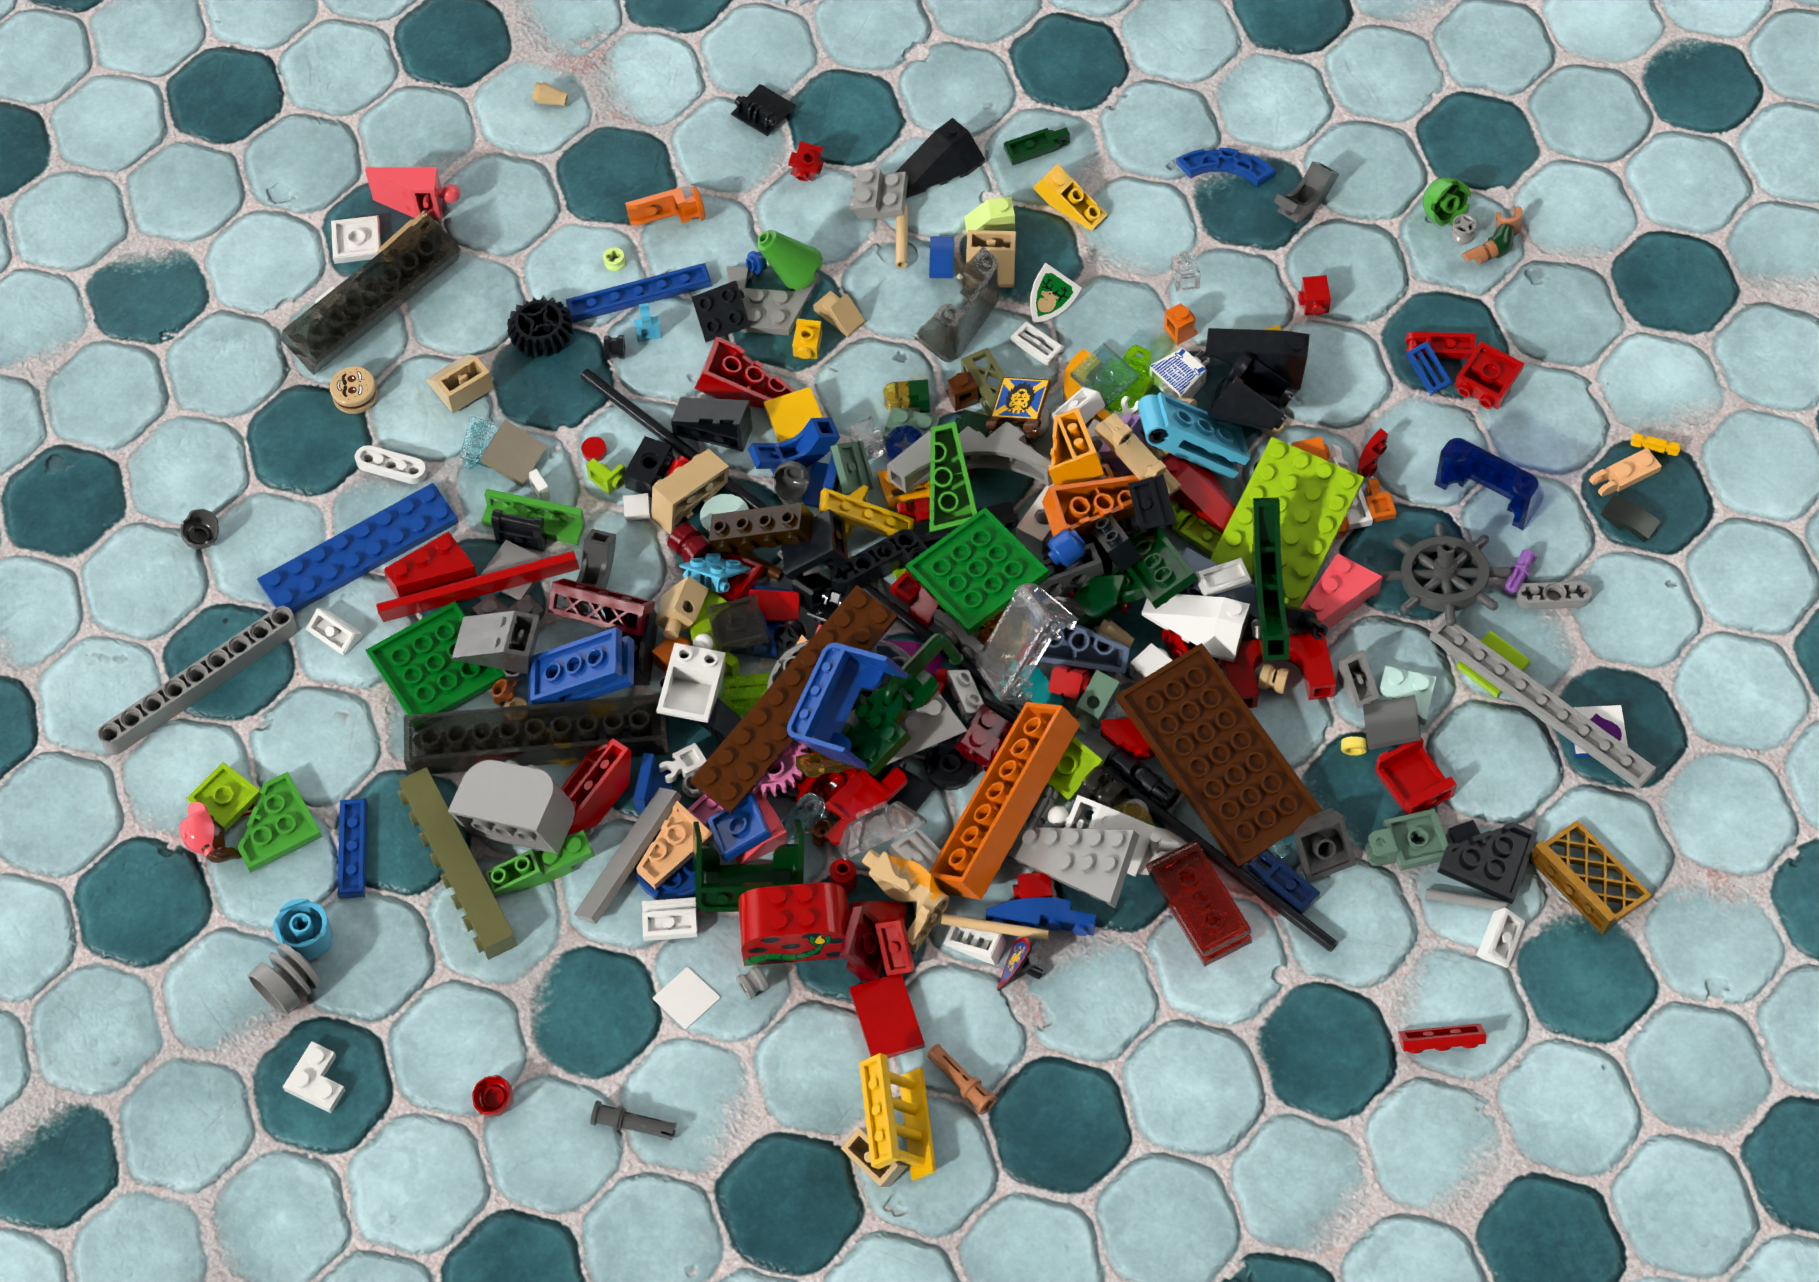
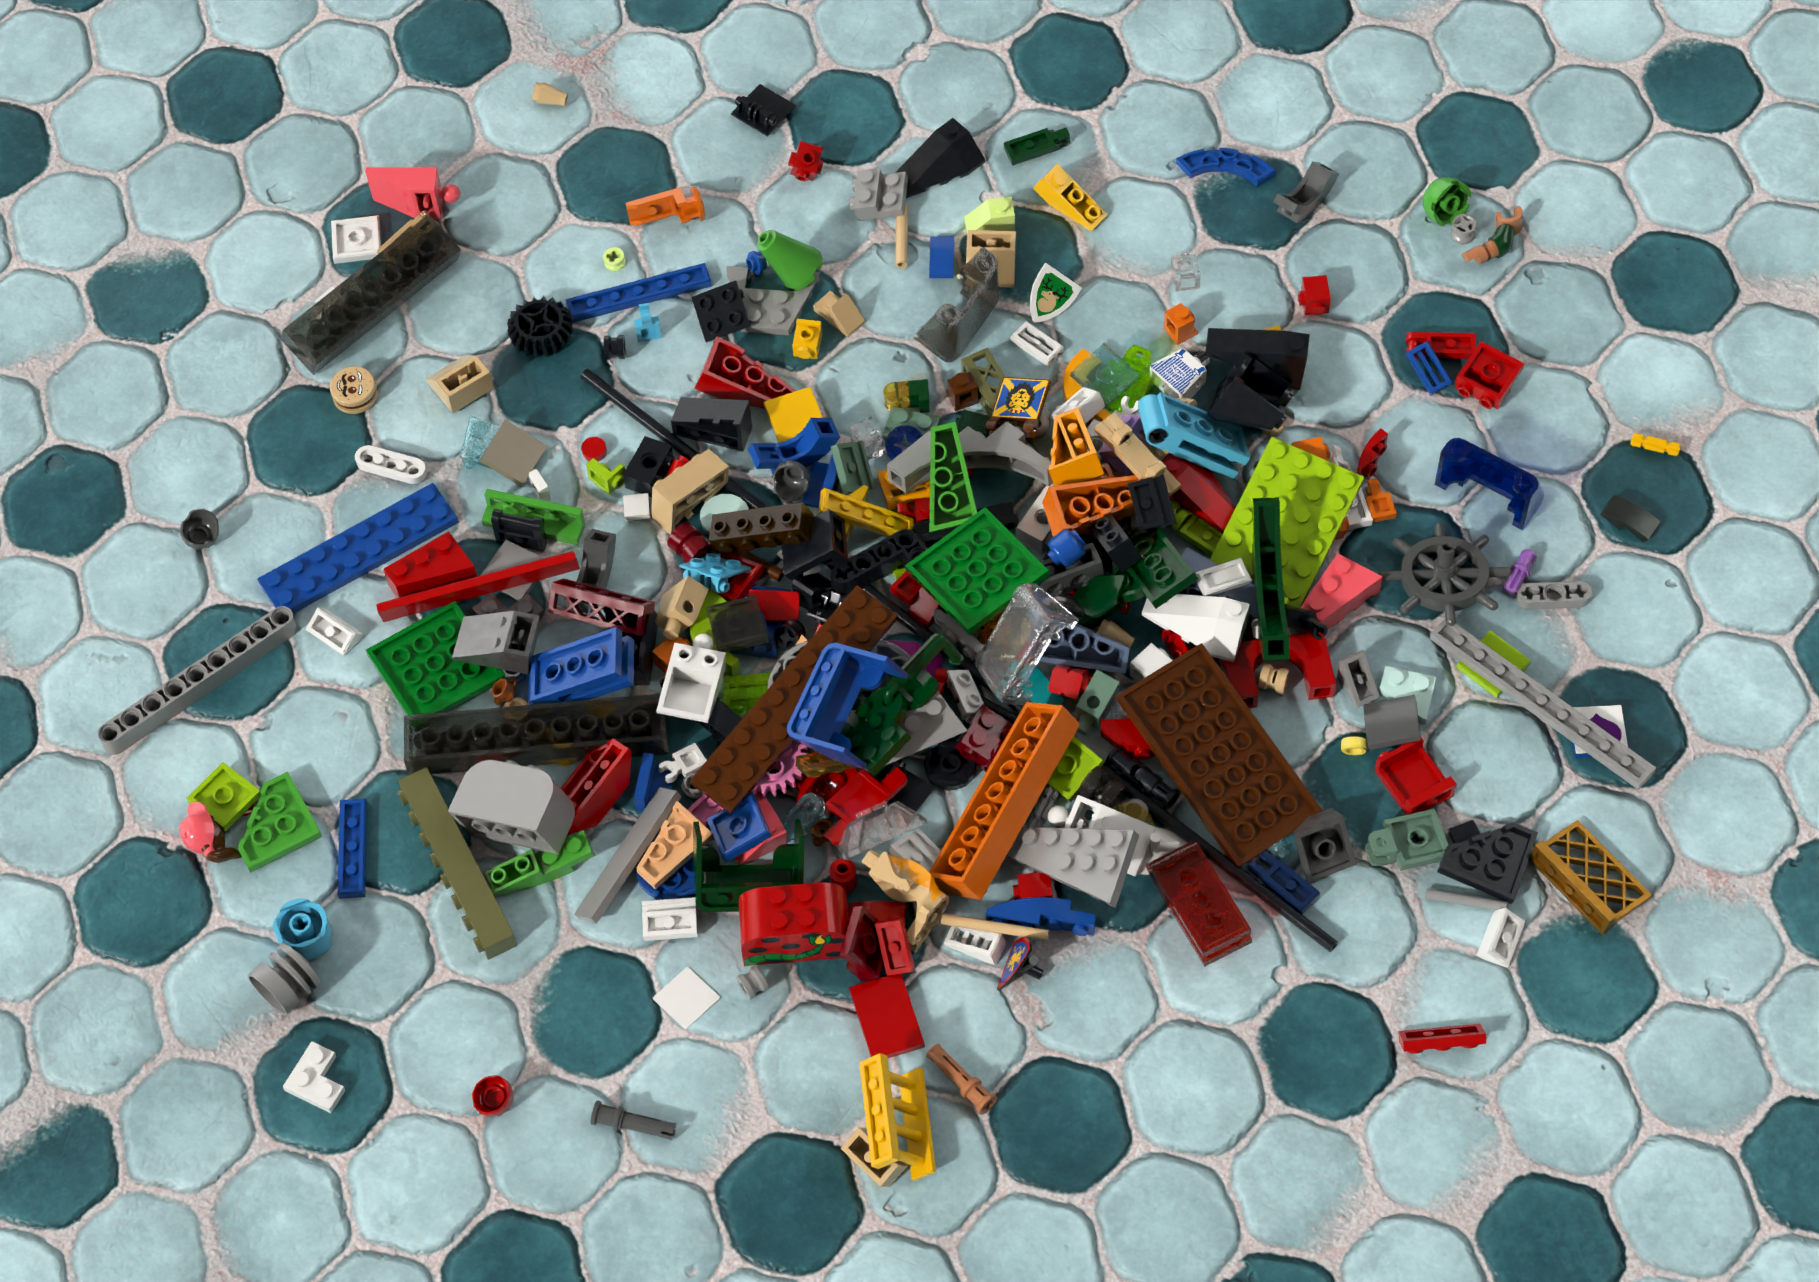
light nougat hinge [1589,448,1662,497] -> none

